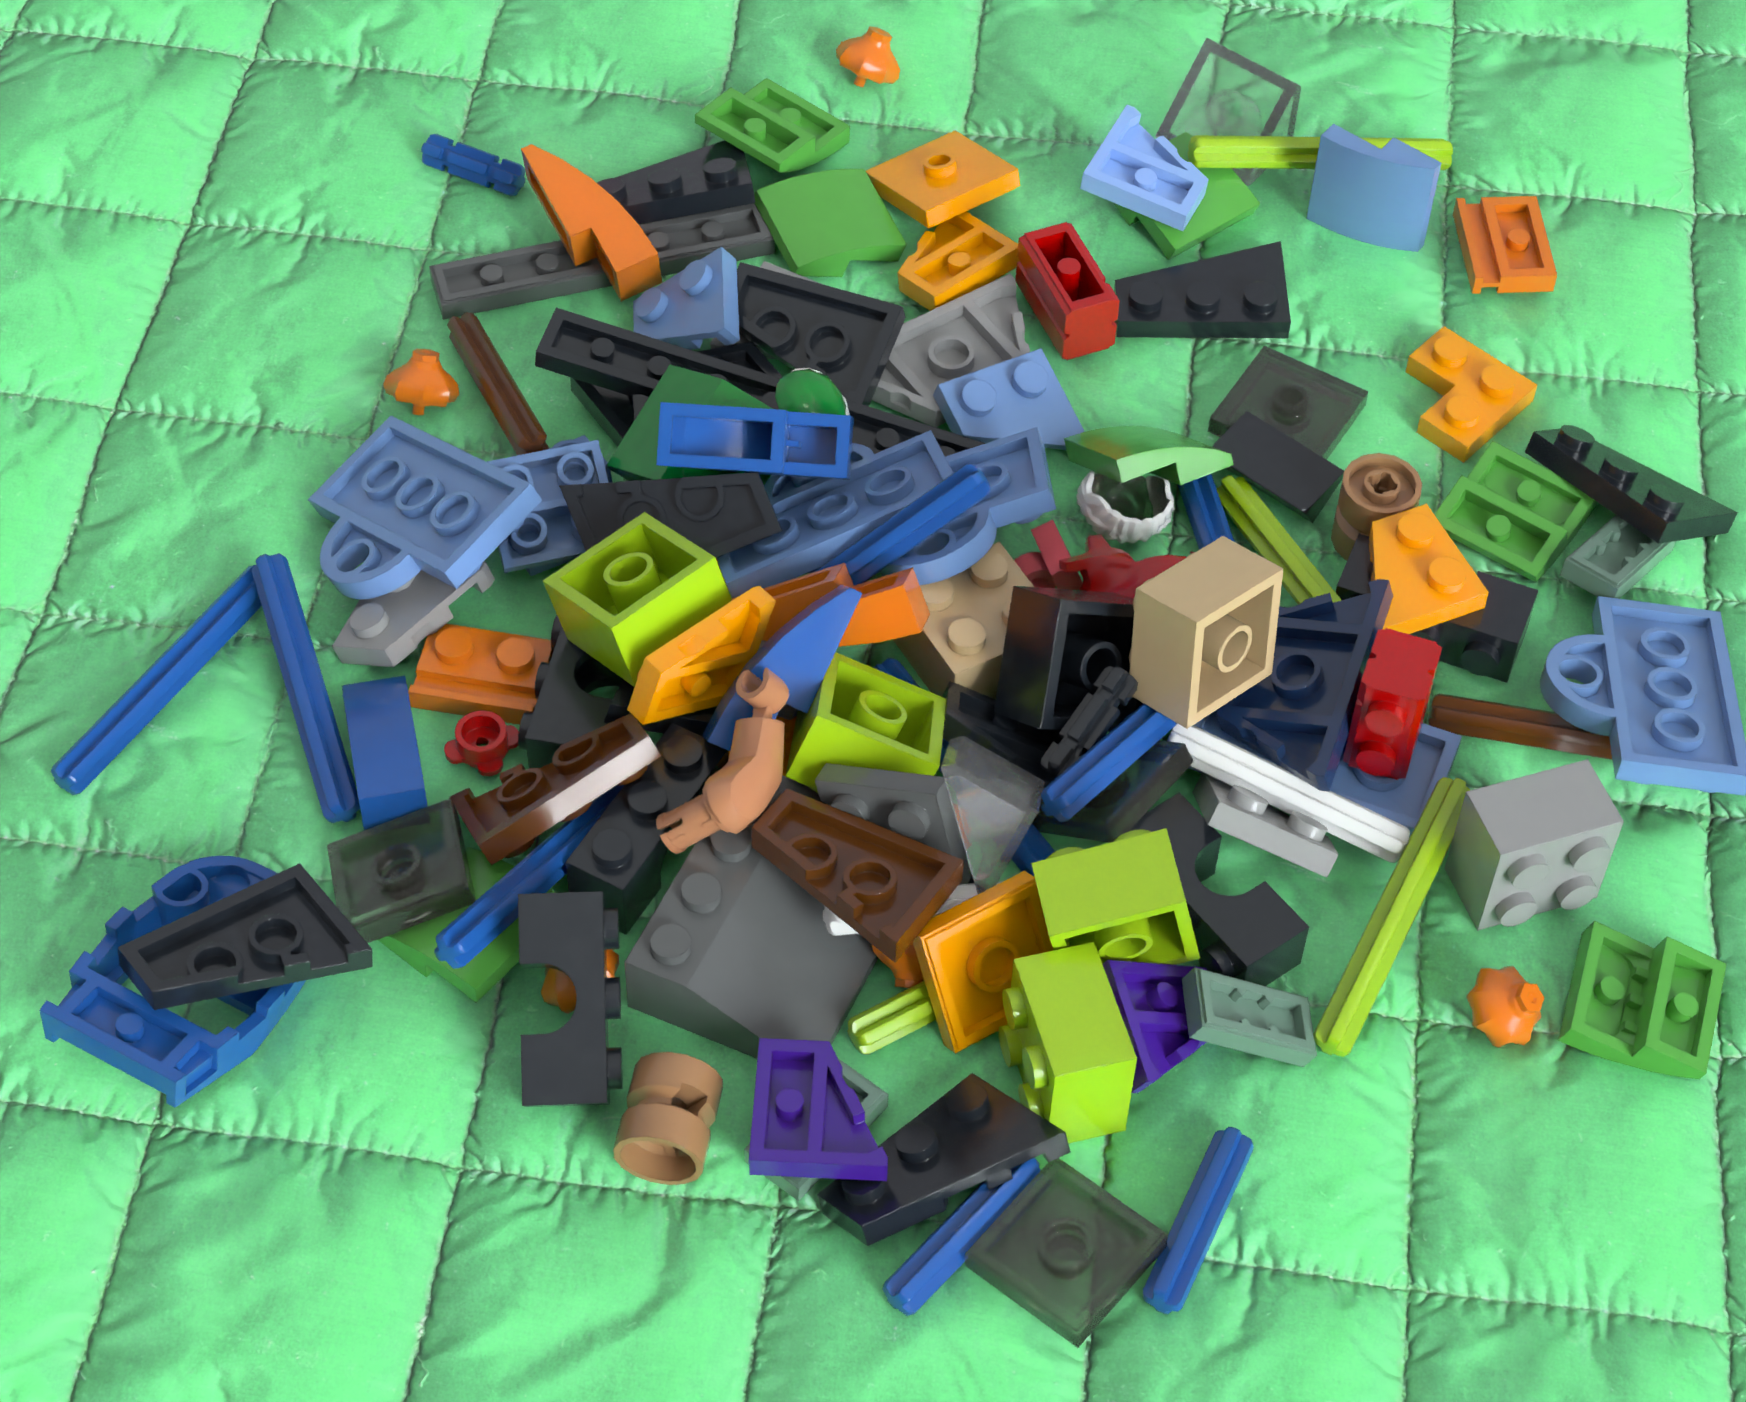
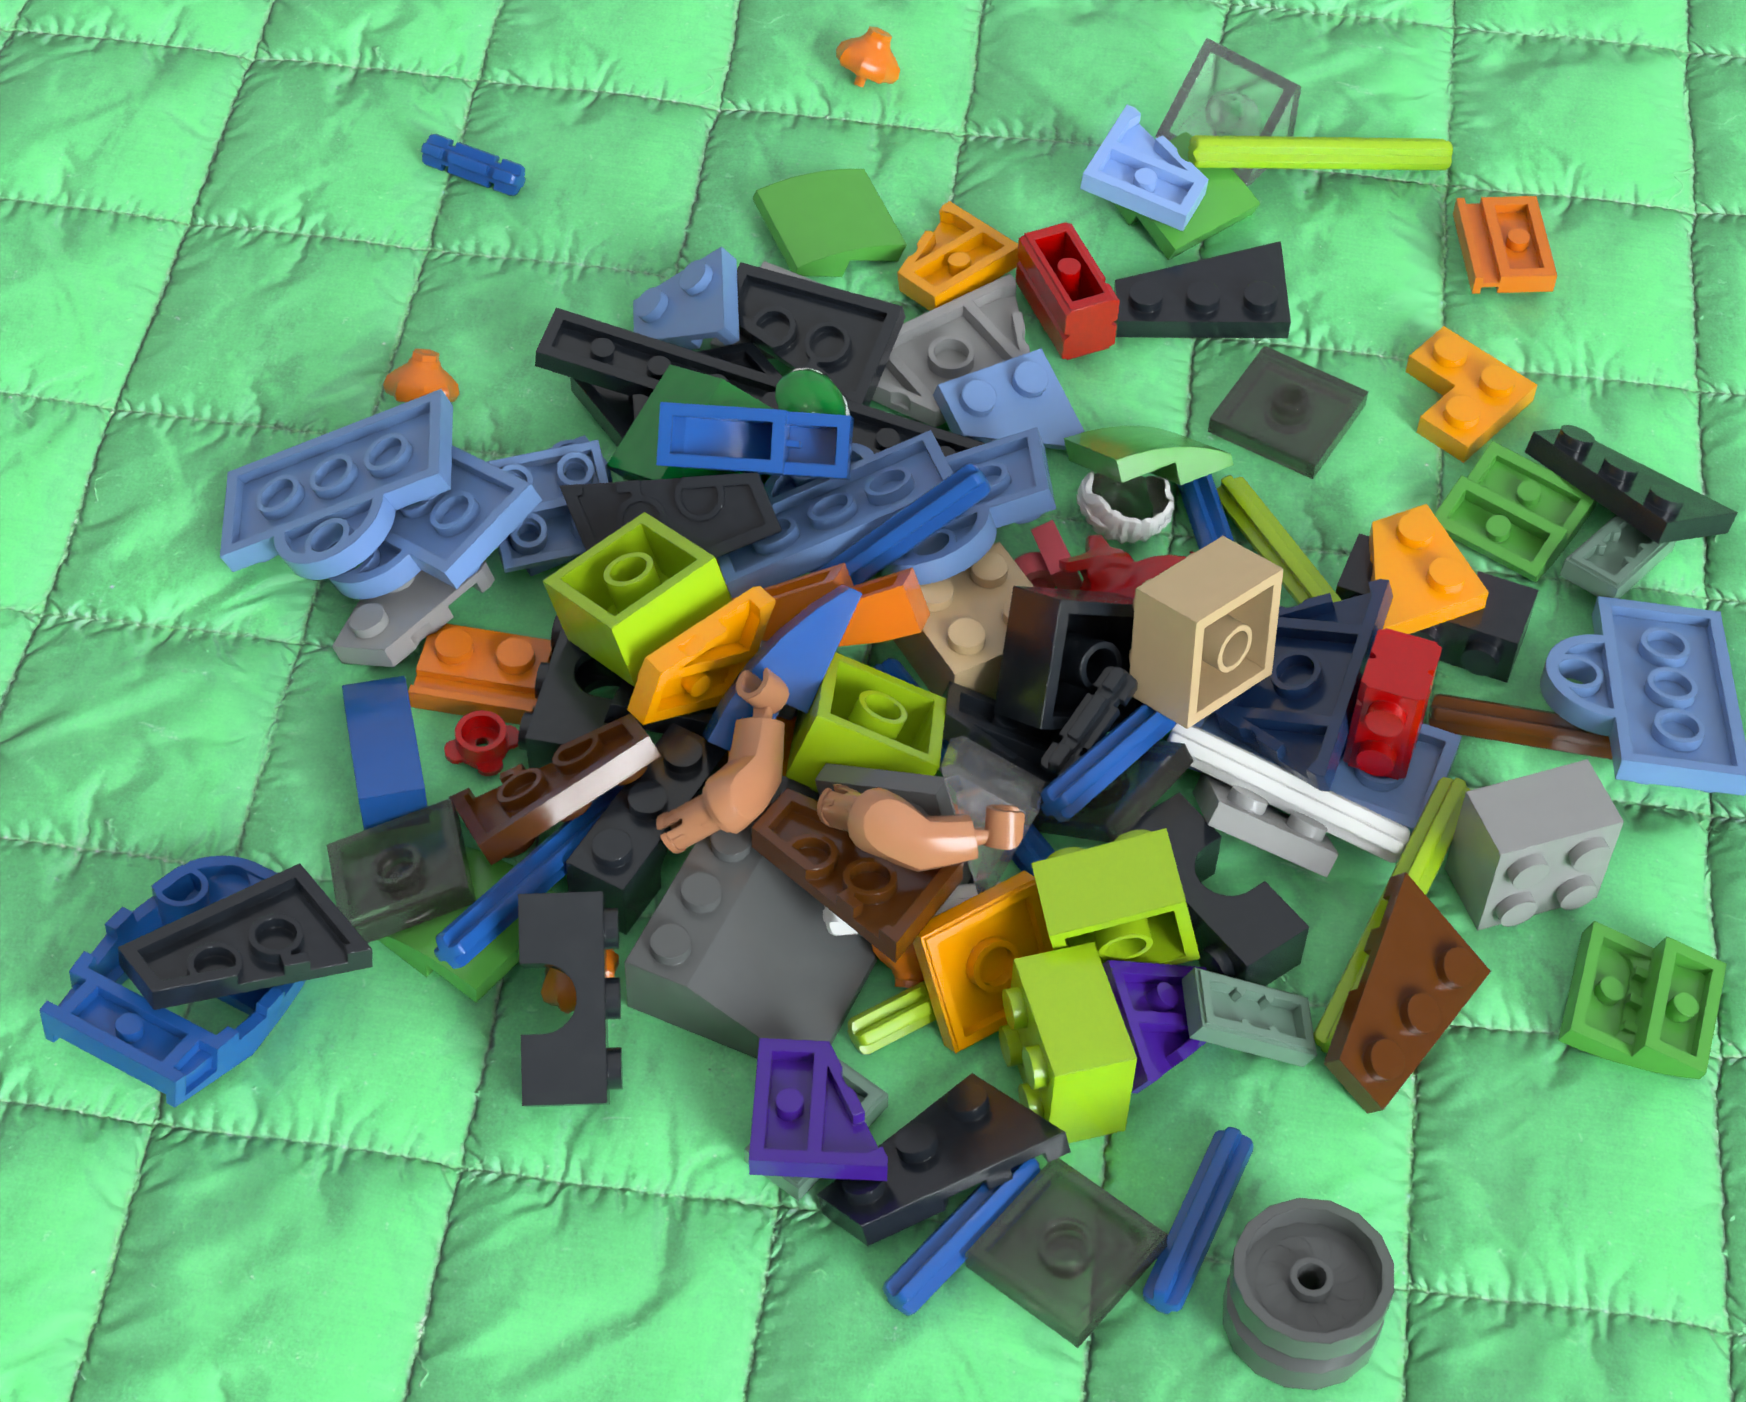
blue axle [51,565,262,795] -> none
blue axle [252,553,360,823] -> none
dark grey tile [429,203,775,320] -> none
reddish brown axle [447,312,549,455] -> none
orange slope [521,144,662,301] -> none
black wing [597,140,756,225] -> none
medium nougat wheel [613,1052,723,1185] -> none
bright green slope [695,78,850,172] -> none
light orange plate [866,130,1020,229] -> none
black slope [1212,411,1344,523] -> none
medium blue slope [1306,124,1441,252] -> none
medium nougat wheel [1331,453,1422,561] -> none
orange piece [1466,966,1544,1048] -> none
none -> medium blue plate [220,389,453,580]
none -> nougat arm [817,784,1025,872]
none -> dark grey wheel [1223,1198,1394,1390]
none -> reddish brown wing [1324,872,1491,1114]

